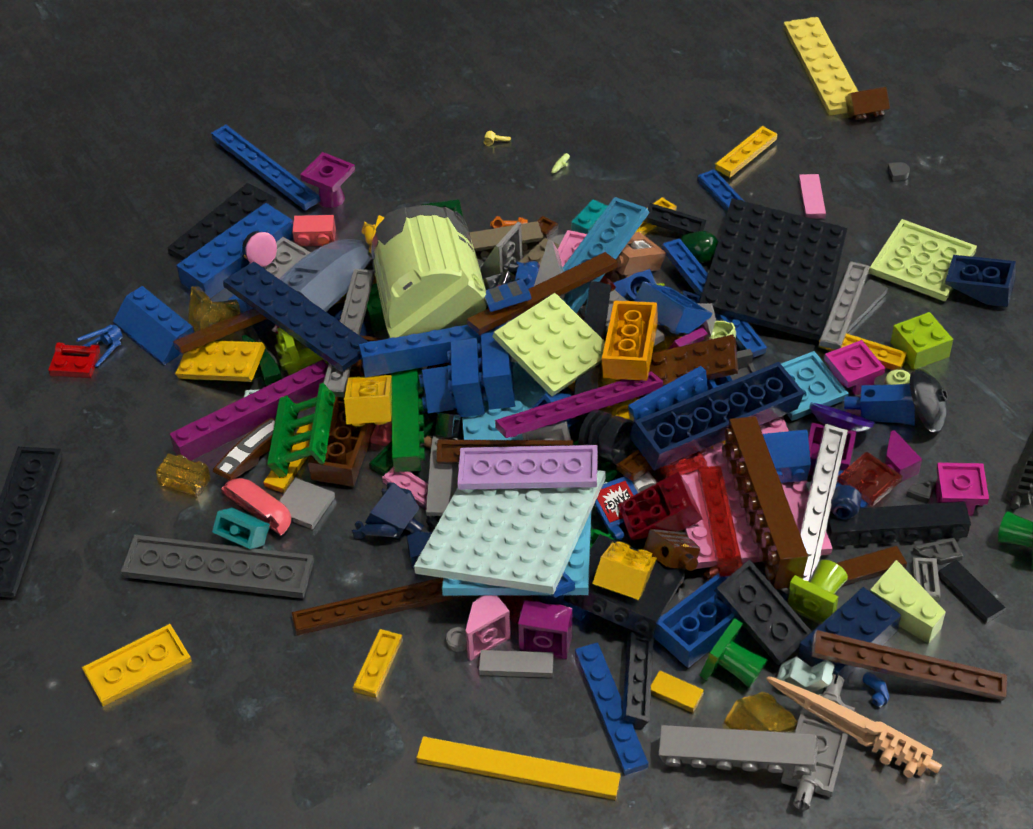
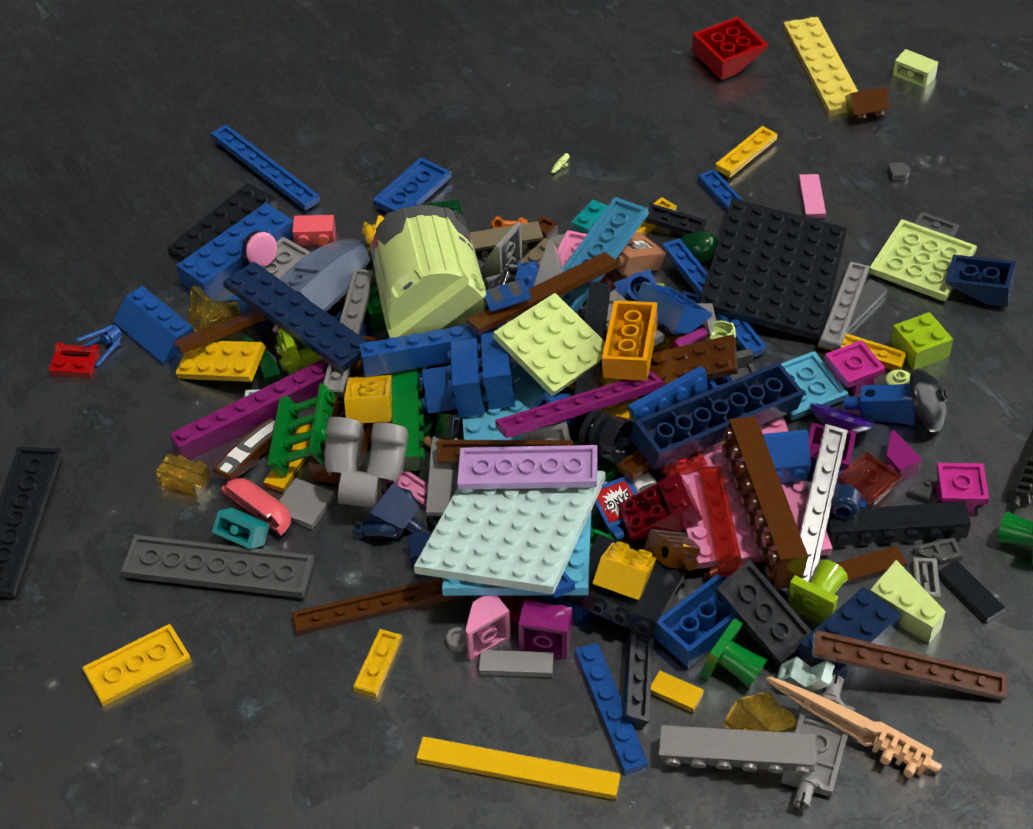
magenta plant [300,152,355,208] -> none
light yellow hand [484,131,511,146] -> none
blue arm [862,672,890,707] -> none
none -> light grey piece [324,417,409,508]
none -> blue plate [373,157,451,213]
none -> red slope [692,16,768,80]
none -> yellowish green brick [893,49,938,88]
none -> dark grey plate [914,212,959,238]

